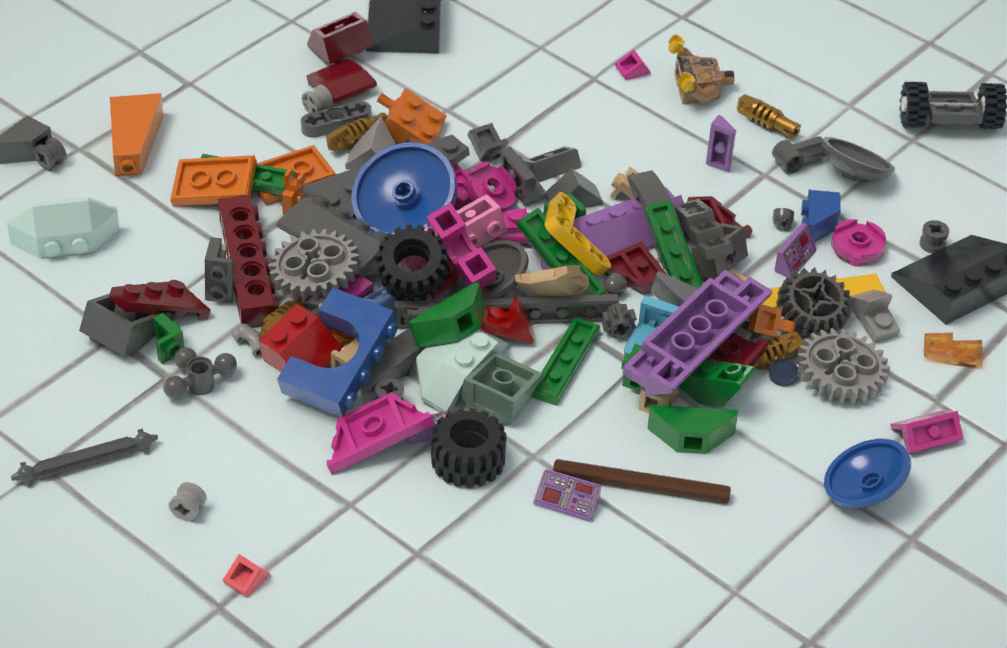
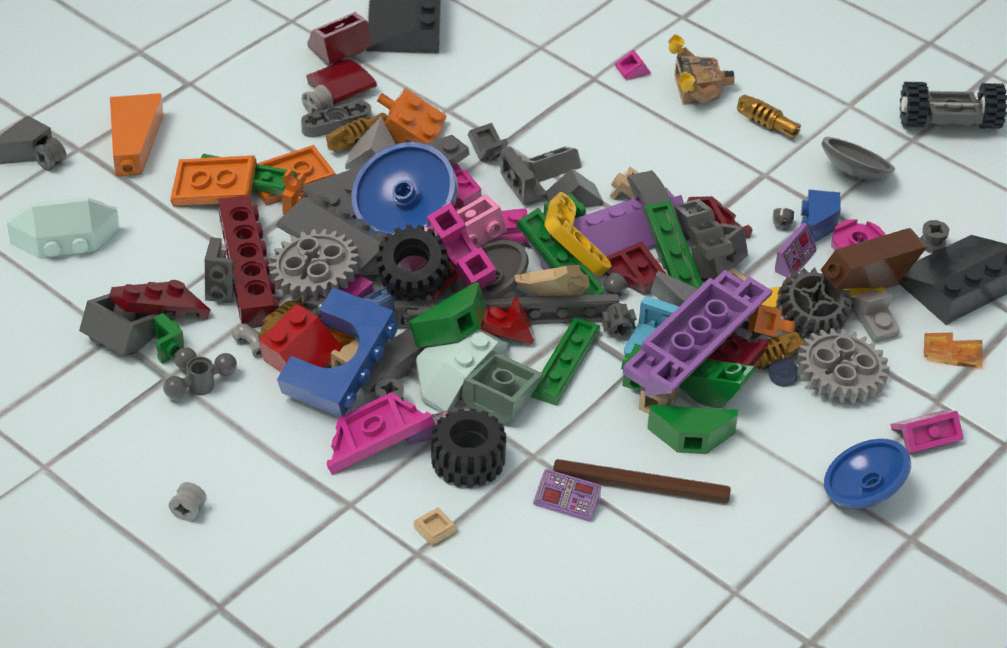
dark grey wheel [11,429,158,487] -> none
coral slope [222,554,270,597] -> none
dark pink plate [463,162,517,211] -> none
medium lavender slope [706,115,736,172] -> none
dark grey piece [772,136,826,174] -> none
none -> tan tile [414,507,457,547]
none -> reddish brown slope [820,228,927,289]

